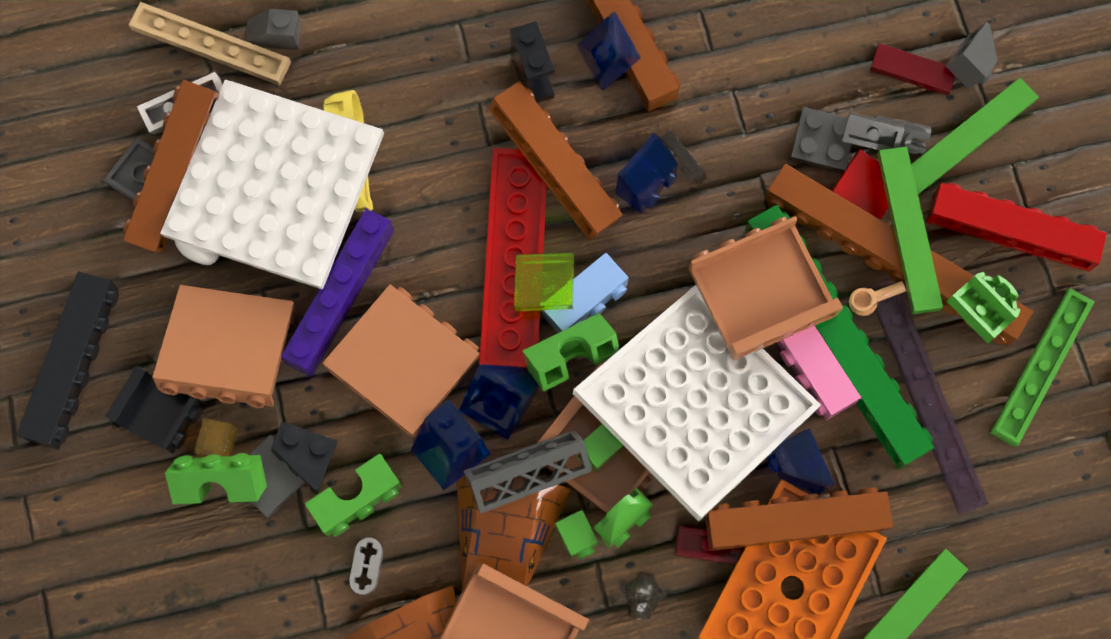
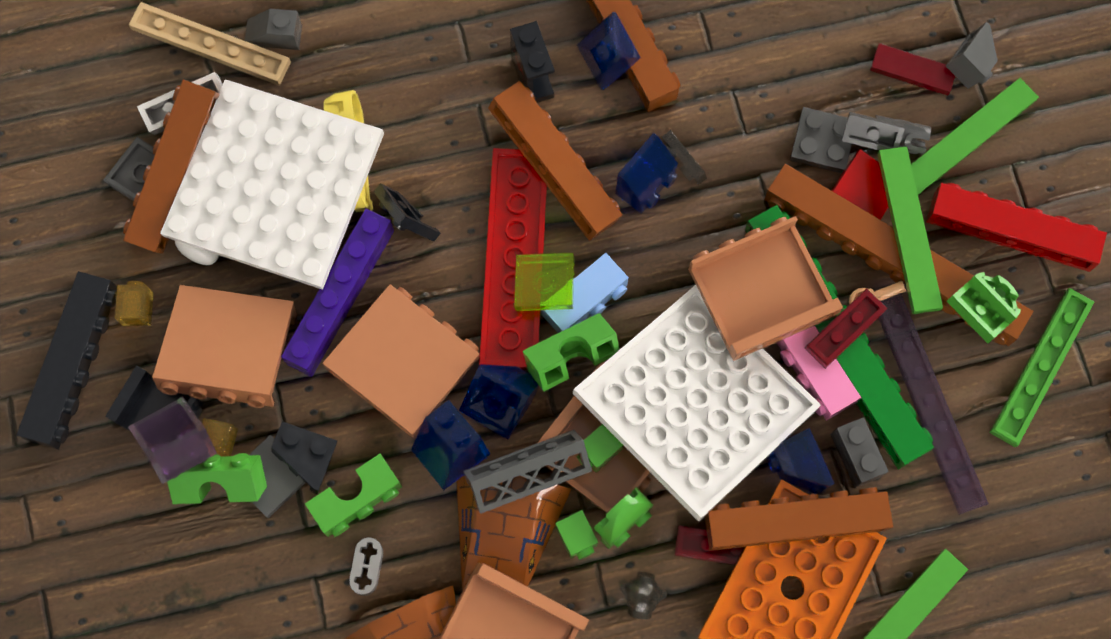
none -> clear yellow brick [115,281,153,326]
none -> piece [128,397,217,484]
none -> black wing [373,183,441,242]
none -> dark red tile [804,288,888,369]
none -> dark grey brick [831,417,889,488]

